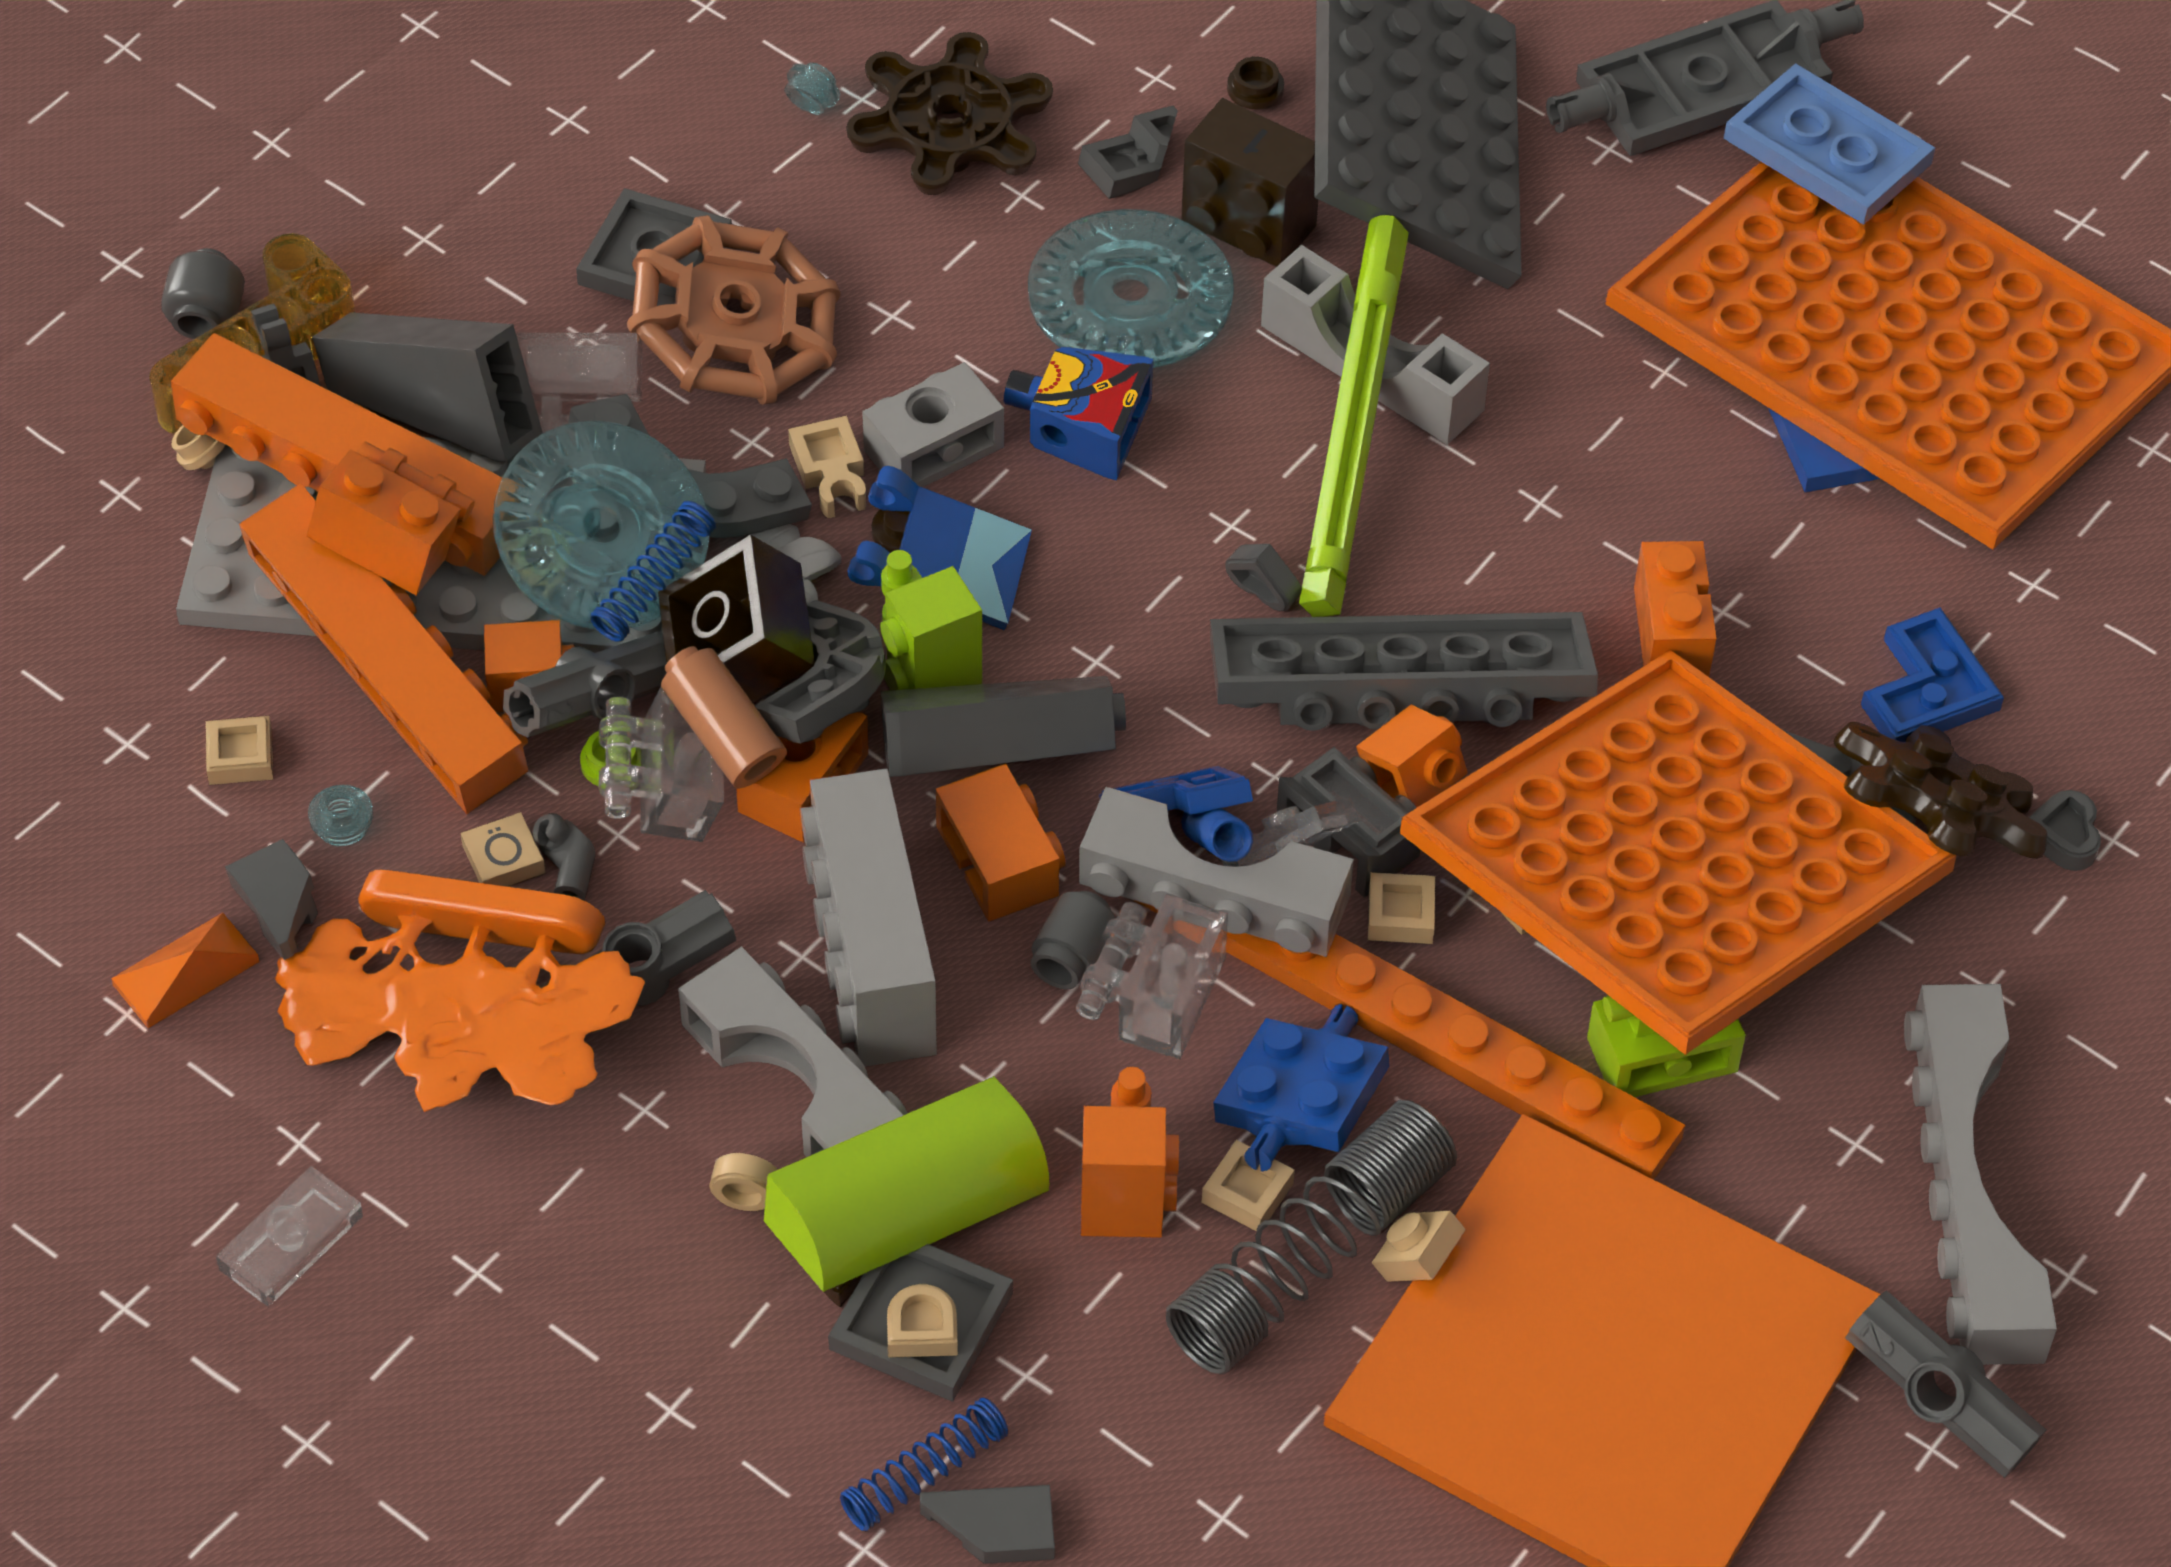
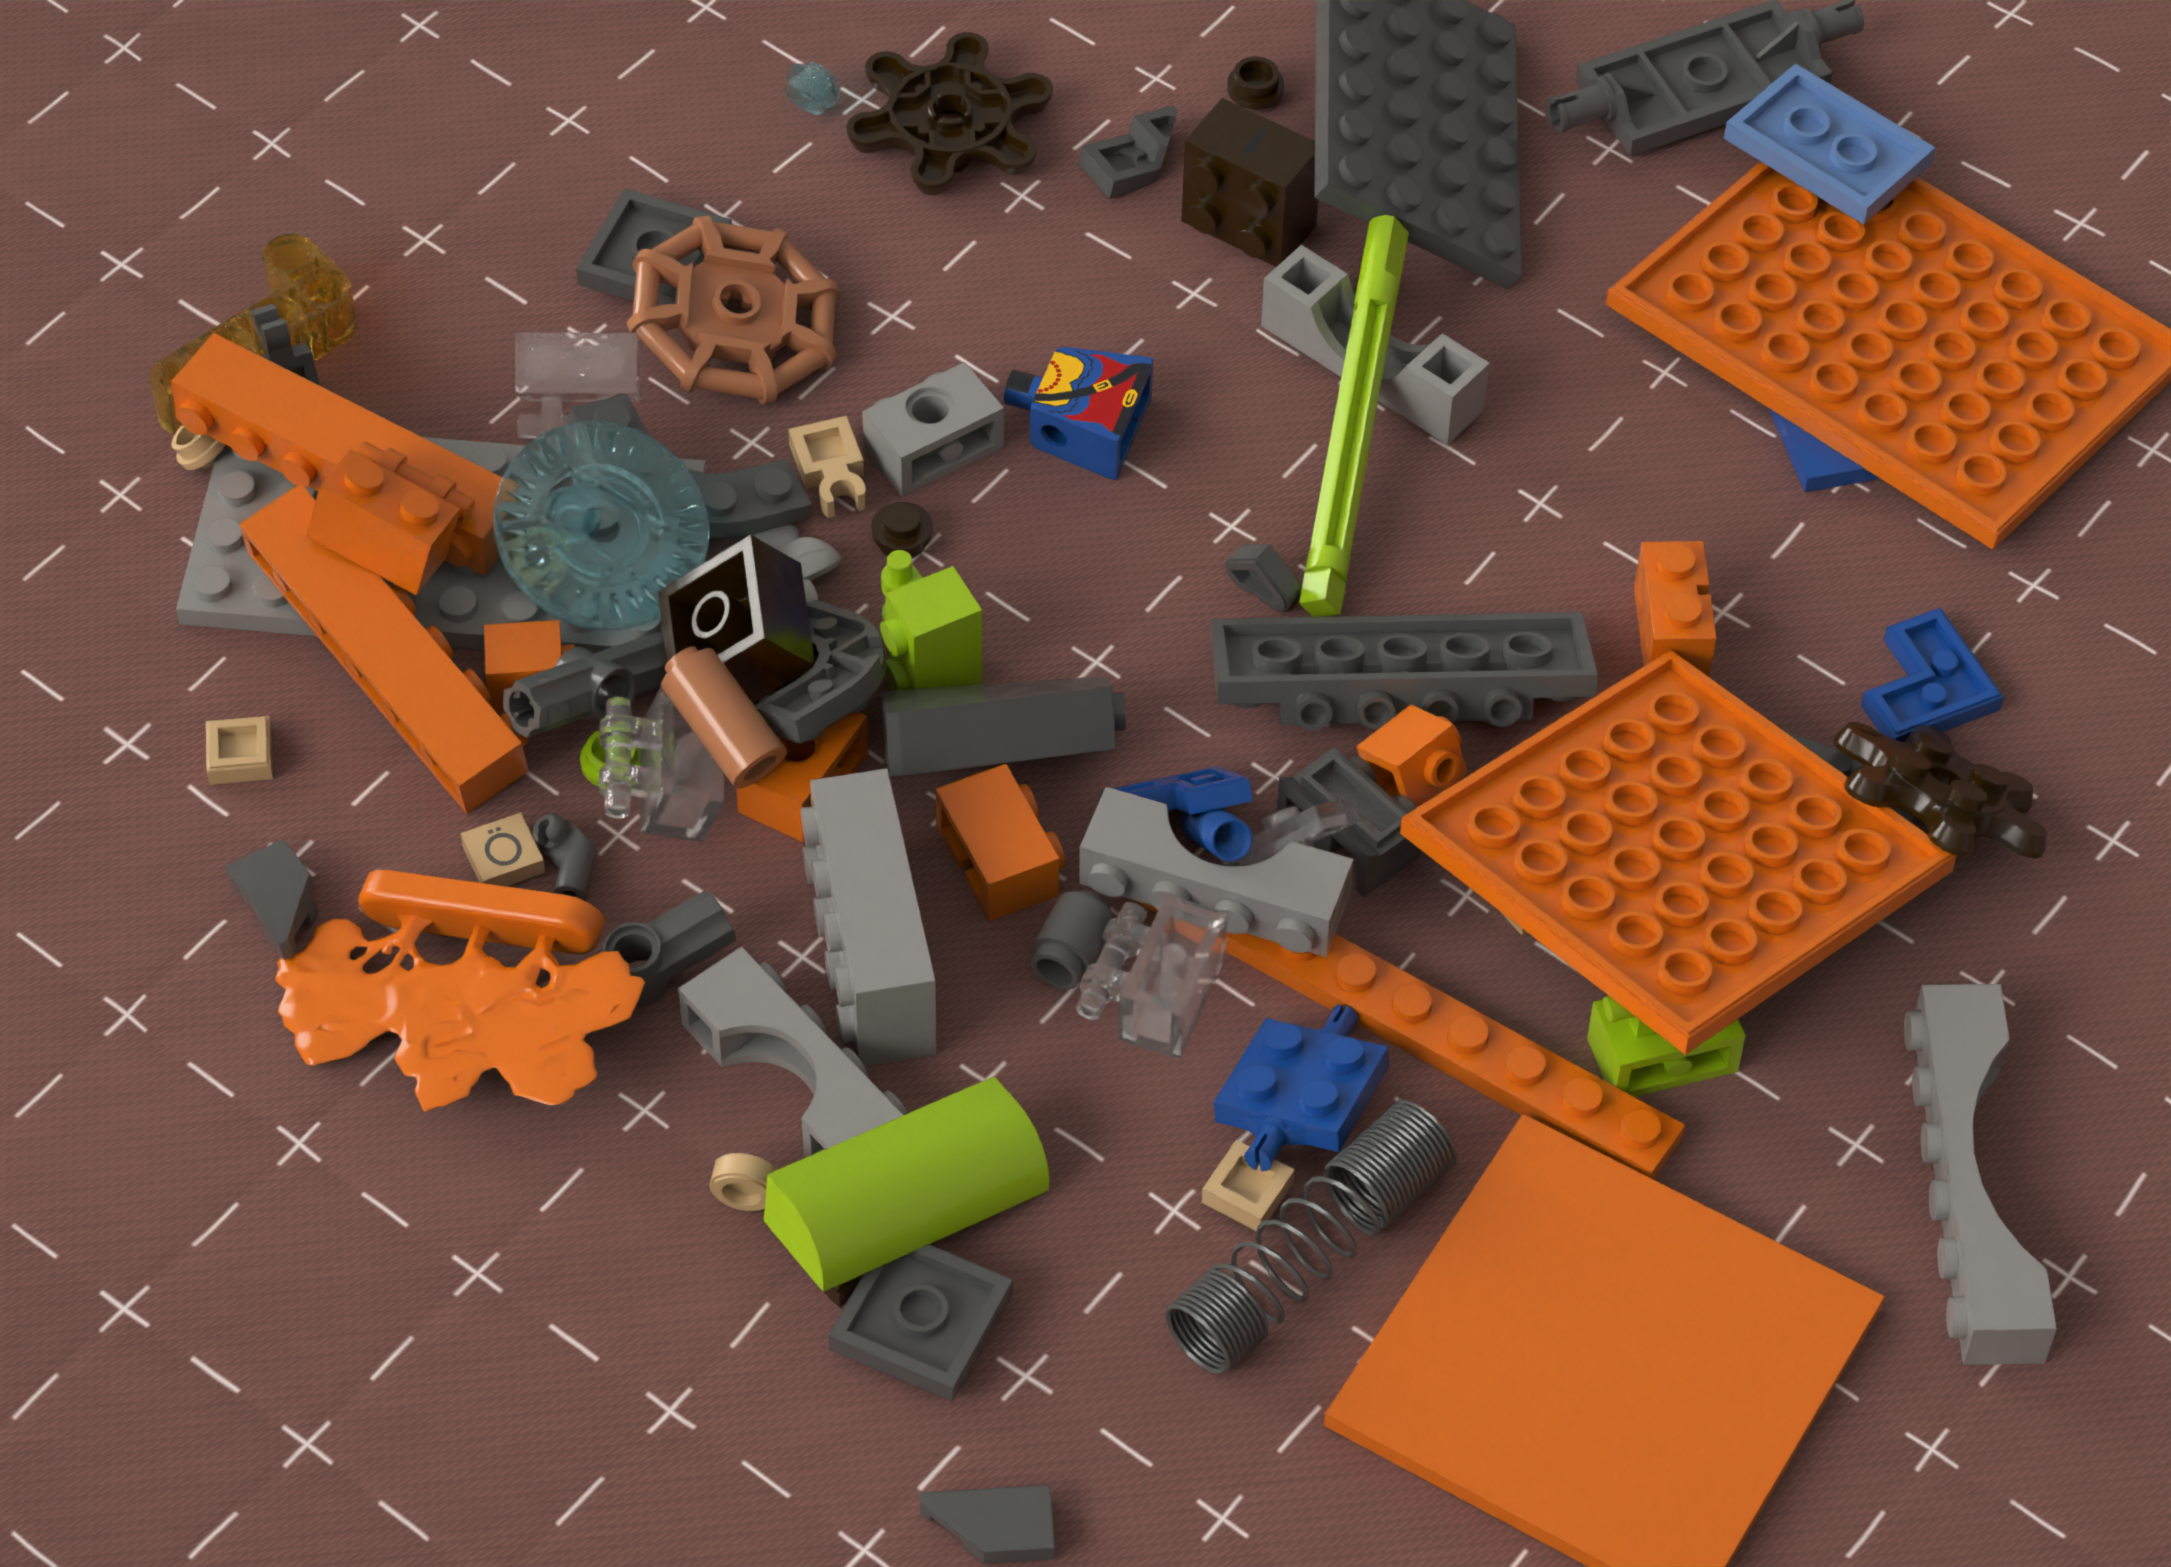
orange slope [111,912,260,1028] -> none
dark grey head [161,248,245,340] -> none
clear plate [216,1166,363,1307] -> none
clear light blue plate [308,785,373,846] -> none
dark grey slope [312,312,543,461] -> none
blue piece [590,501,716,642] -> none
blue piece [840,1398,1008,1531] -> none
blue flag [847,466,1032,630] -> none
tan tile [887,1284,958,1358] -> none
clear light blue piece [1028,209,1234,368] -> none
orange brick [1081,1067,1179,1238] -> none
tan plate [1368,872,1435,944] -> none
tan plate [1372,1211,1466,1282] -> none
dark grey piece [1845,1290,2047,1478] -> none
dark grey tile [2029,790,2101,871] -> none

